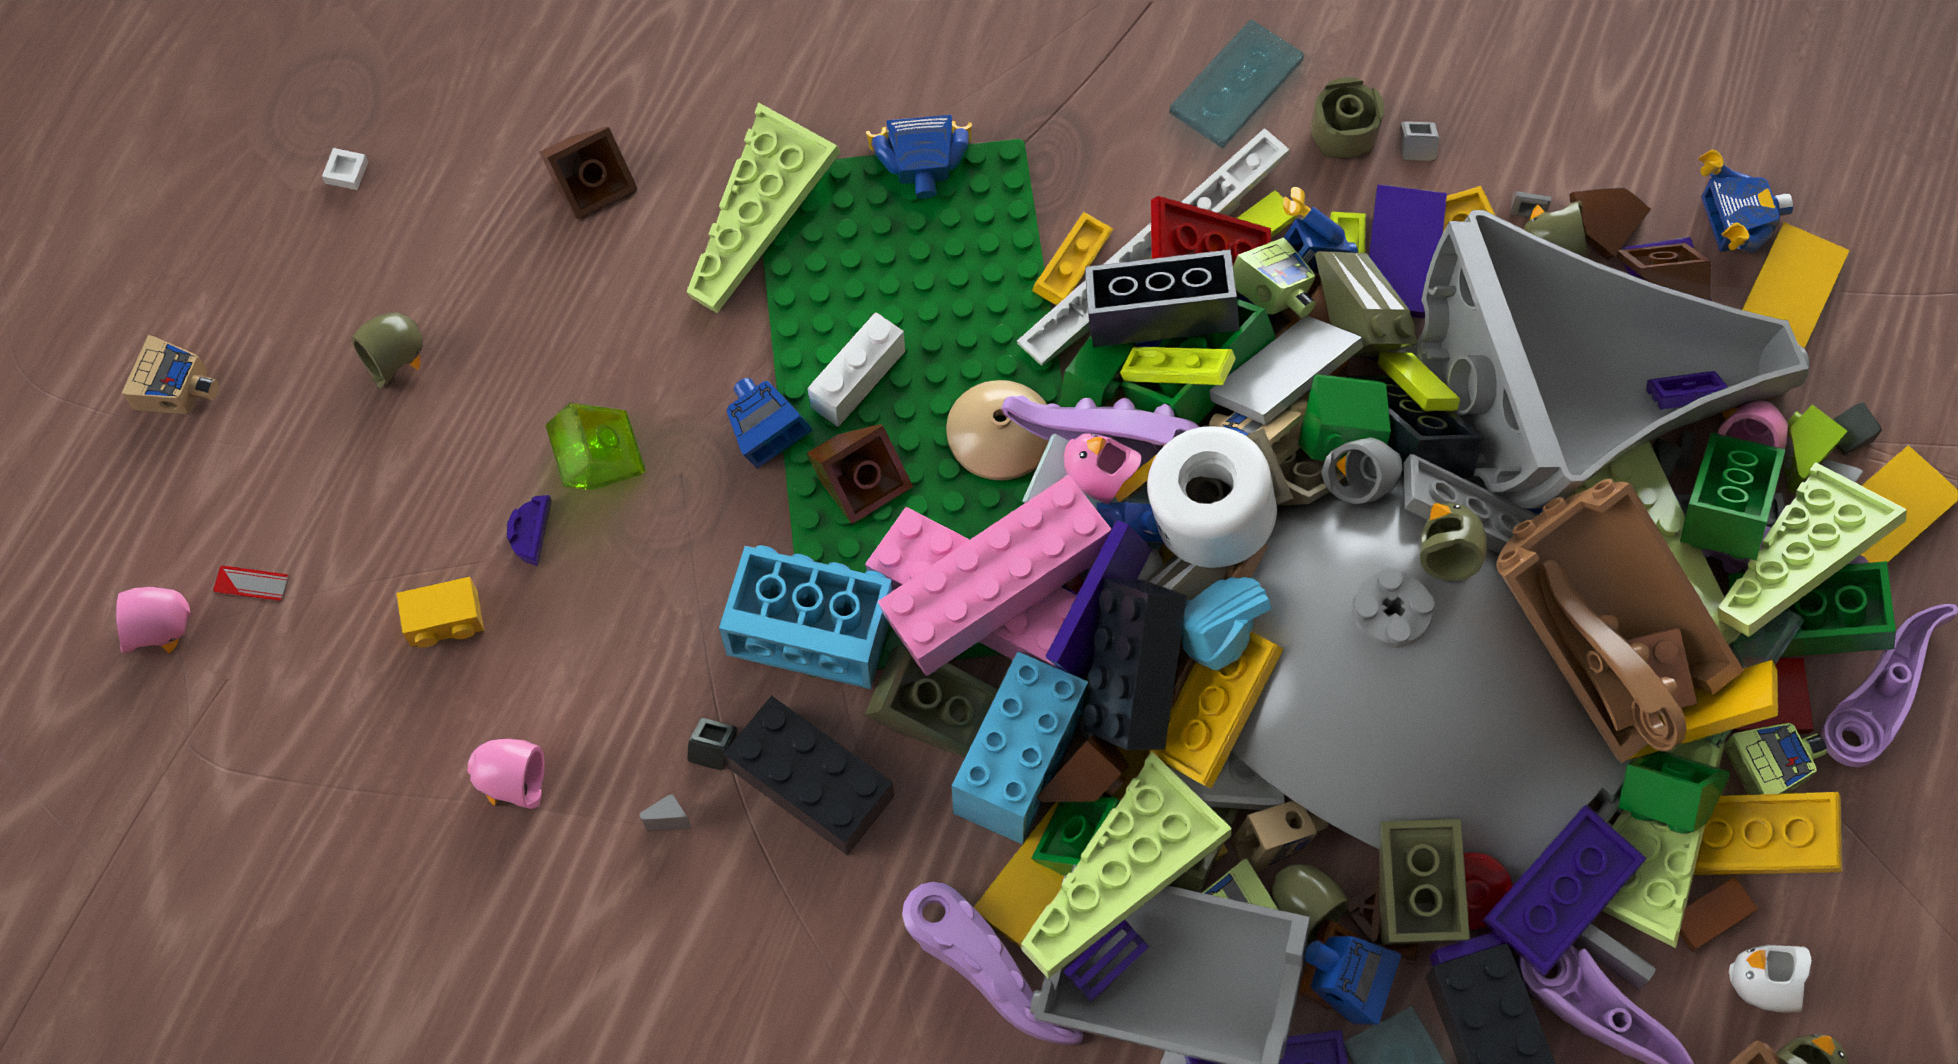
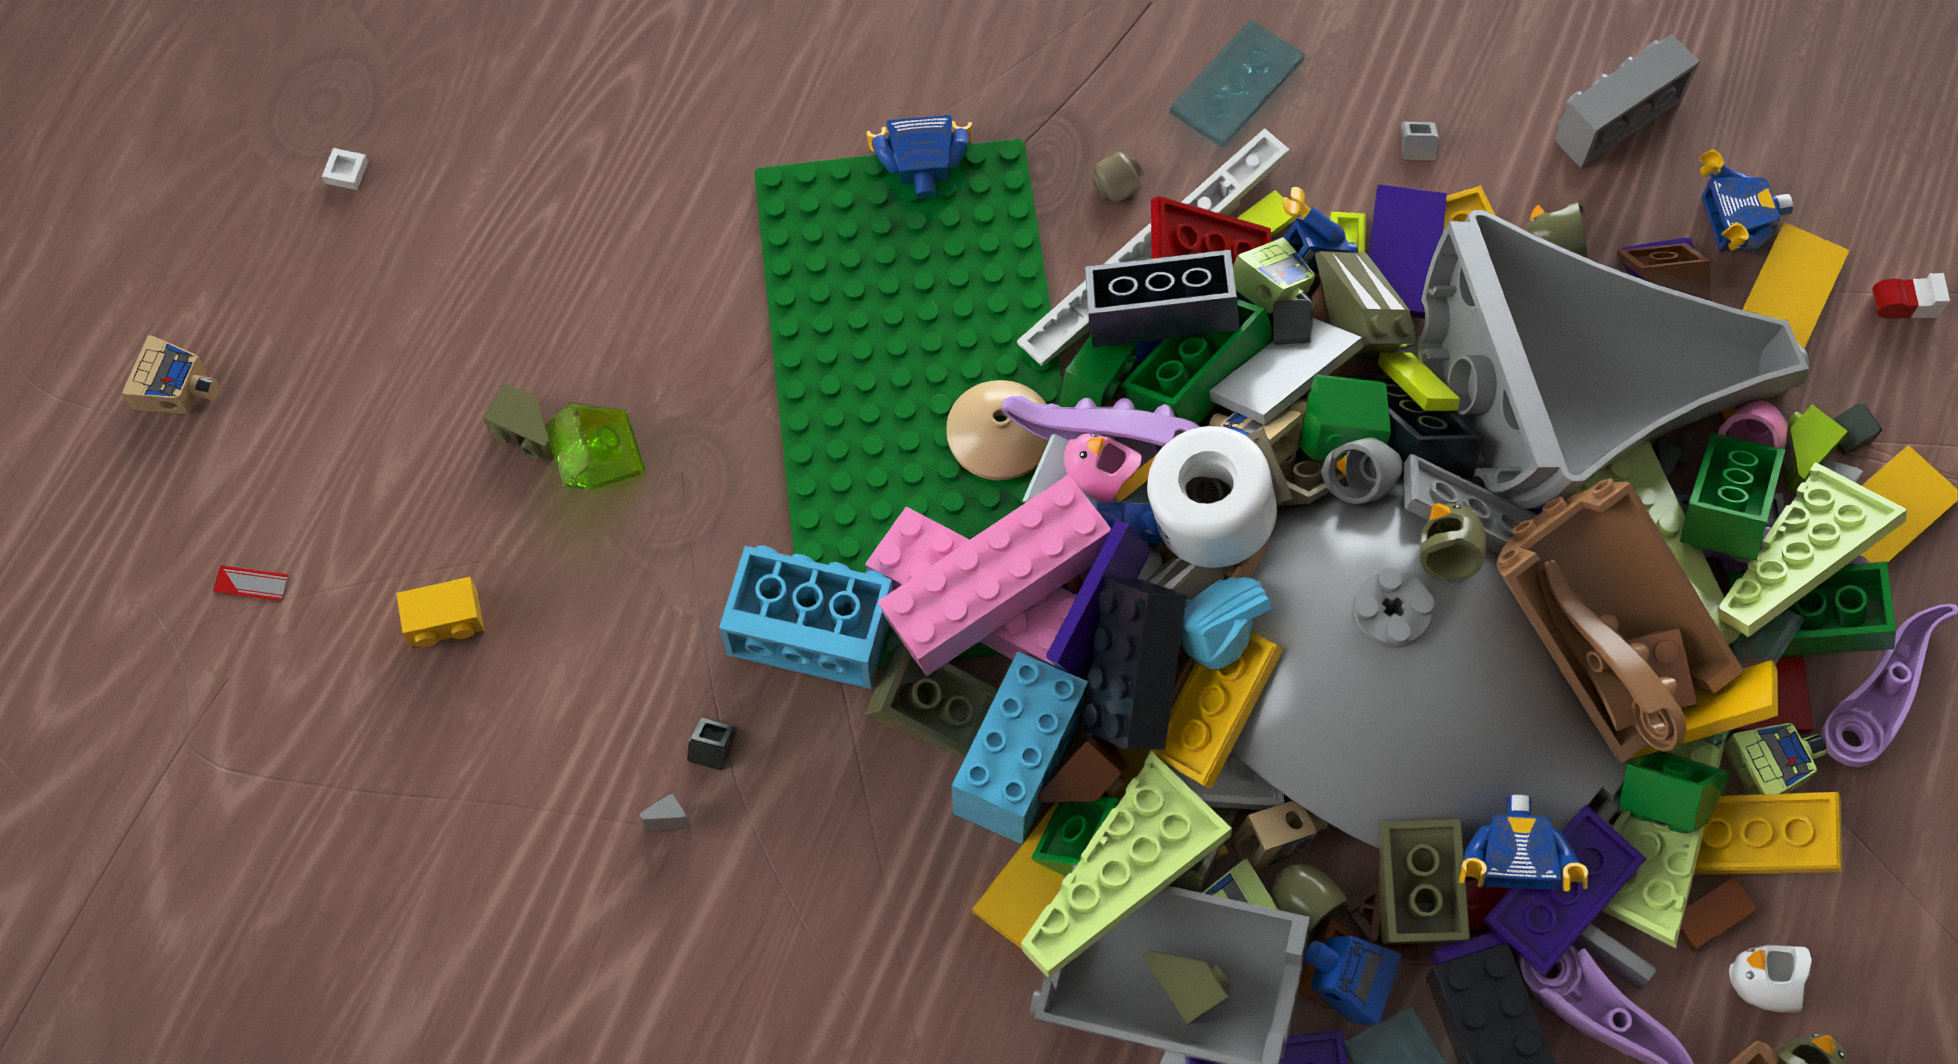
bright pink piece [116,587,191,654] -> none
olive piece [351,312,423,389] -> none
bright pink piece [467,738,545,809] -> none
dark purple tile [507,495,552,566] -> none
reddish brown slope [539,126,638,219] -> none
yellowish green wing [687,102,840,313] -> none
black brick [724,695,894,856] -> none
blue torso [726,378,813,469] -> none
reddish brown slope [806,424,913,524] -> none
white brick [808,312,905,427] -> none
lavender animal [902,882,1083,1045] -> none
yellow tile [1032,212,1113,305] -> none
dark purple tile [1063,920,1150,1002] -> none
neon yellow tile [1120,347,1236,385] -> none
olive brick [1311,77,1384,158] -> none
light grey slope [1510,191,1552,218] -> none
reddish brown slope [1569,187,1651,260] -> none
dark purple tile [1646,371,1728,410] -> none
none -> olive slope [483,383,555,462]
none -> dark tan head [1091,151,1144,203]
none -> olive slope [1142,950,1231,1024]
none -> pearl dark grey slope [1273,299,1313,345]
none -> blue torso [1459,795,1588,891]
none -> light grey brick [1554,34,1700,168]
none -> leg [1872,273,1950,318]

